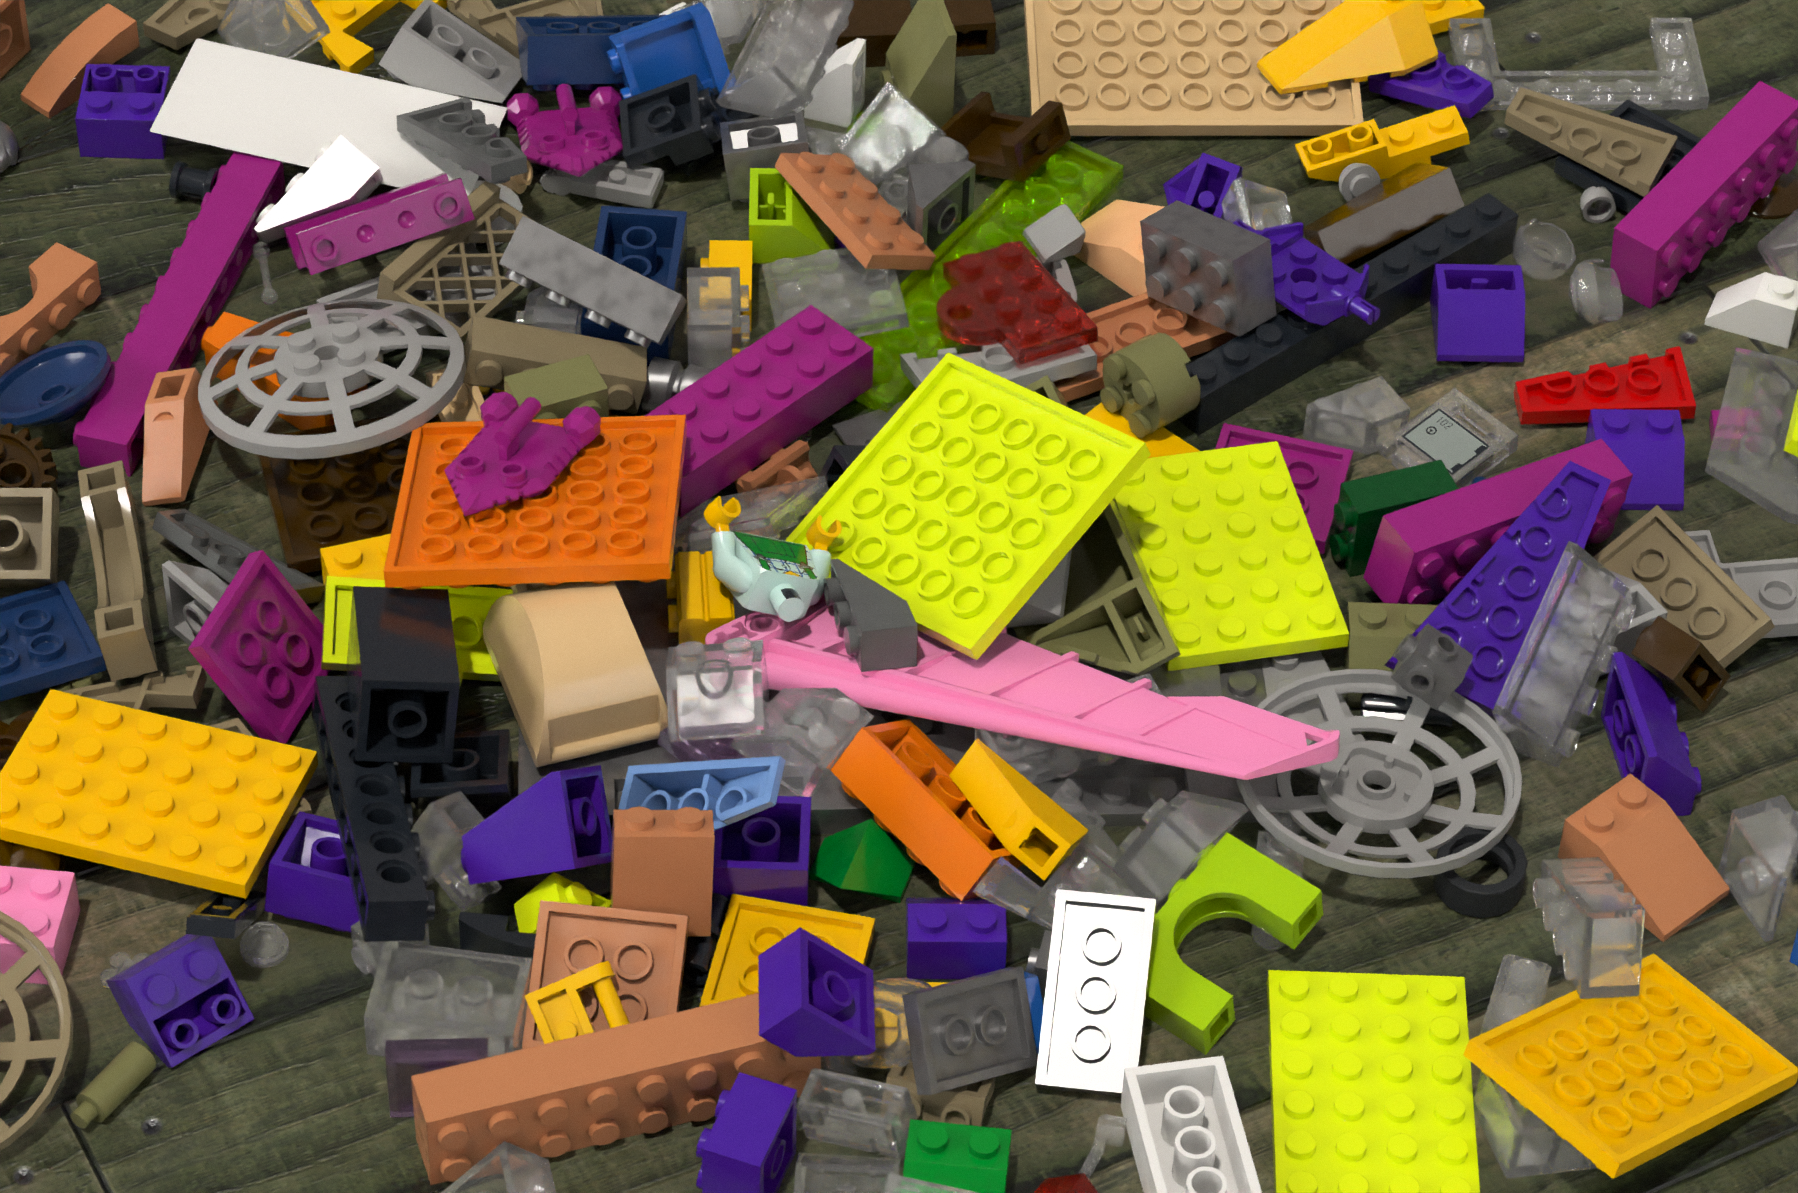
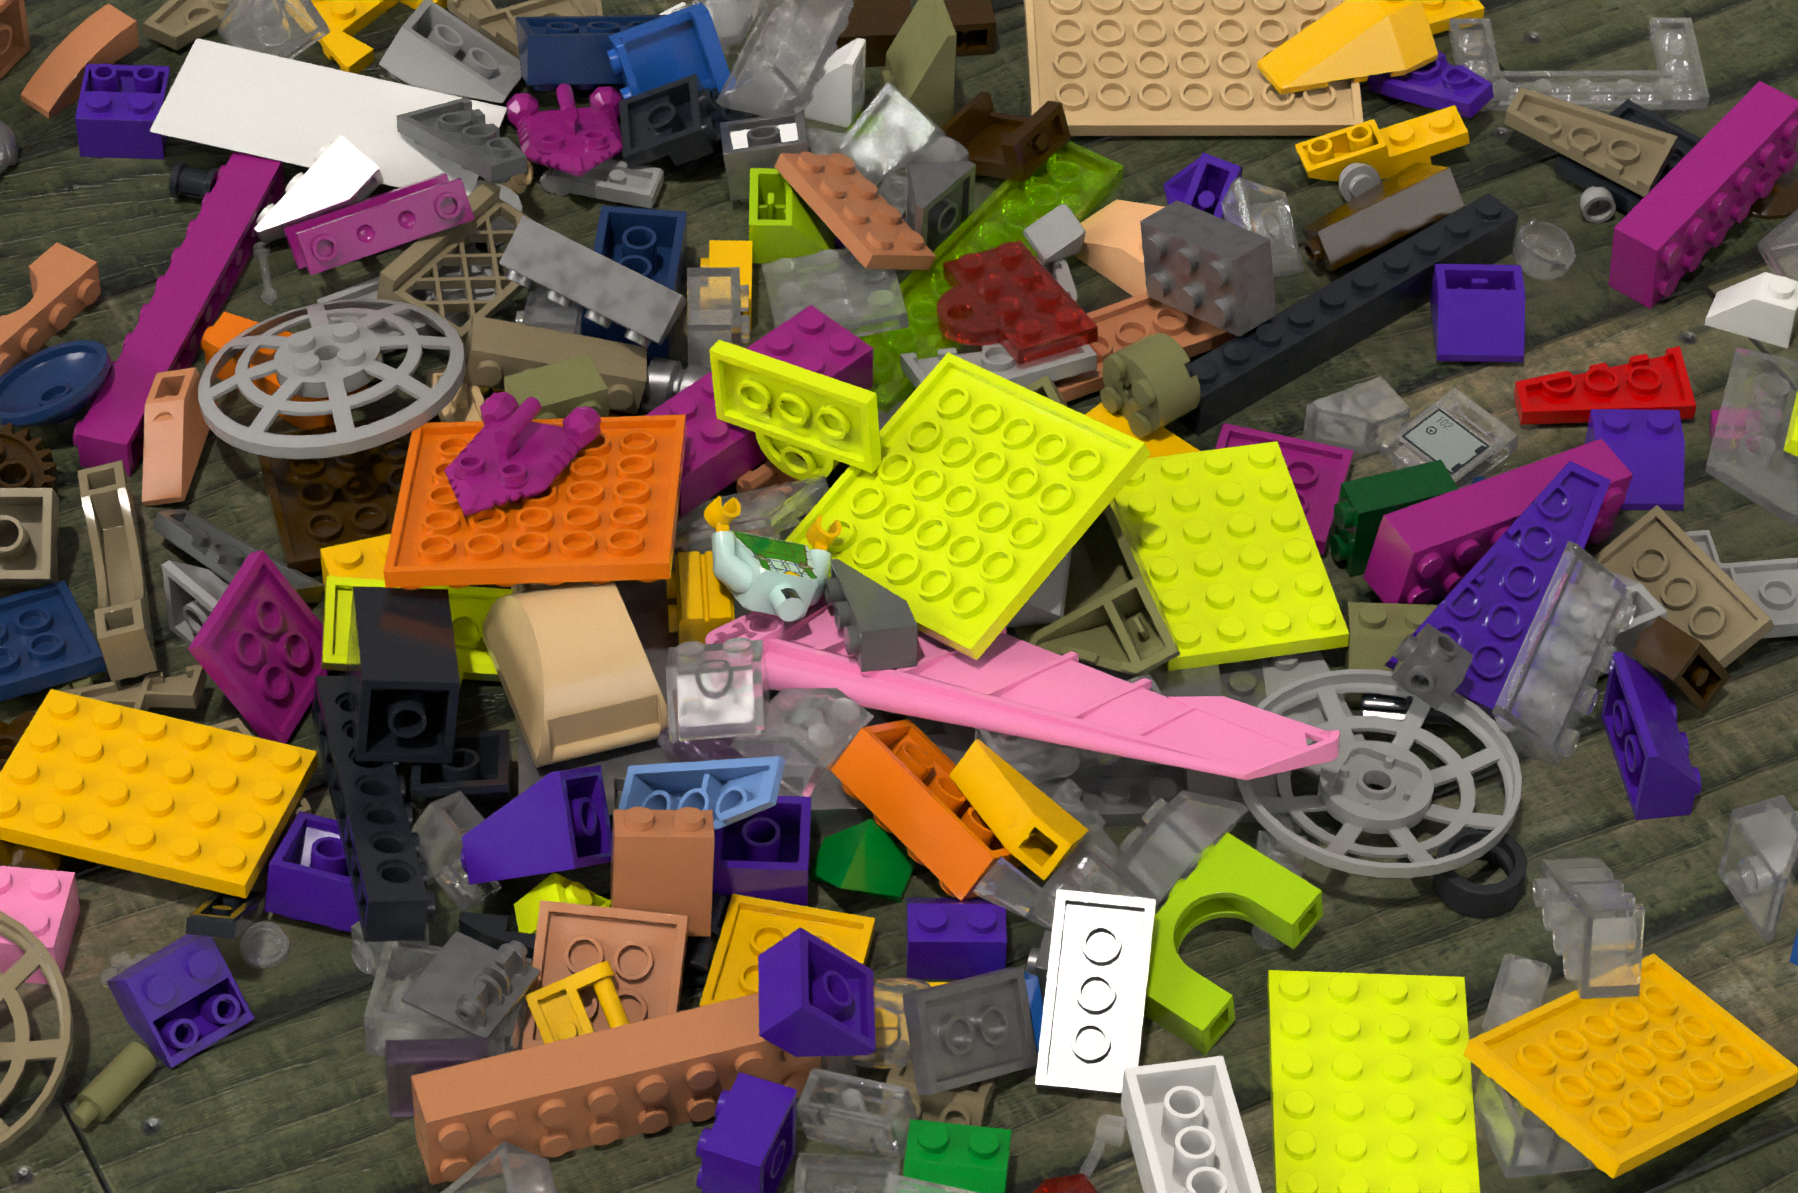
dark purple plate [1233,219,1380,326] -> none
nougat slope [1558,773,1730,942] -> none
clear hair [1568,259,1623,324] -> none
none -> flat silver hinge [401,931,541,1042]
none -> neon yellow plate [709,340,882,482]

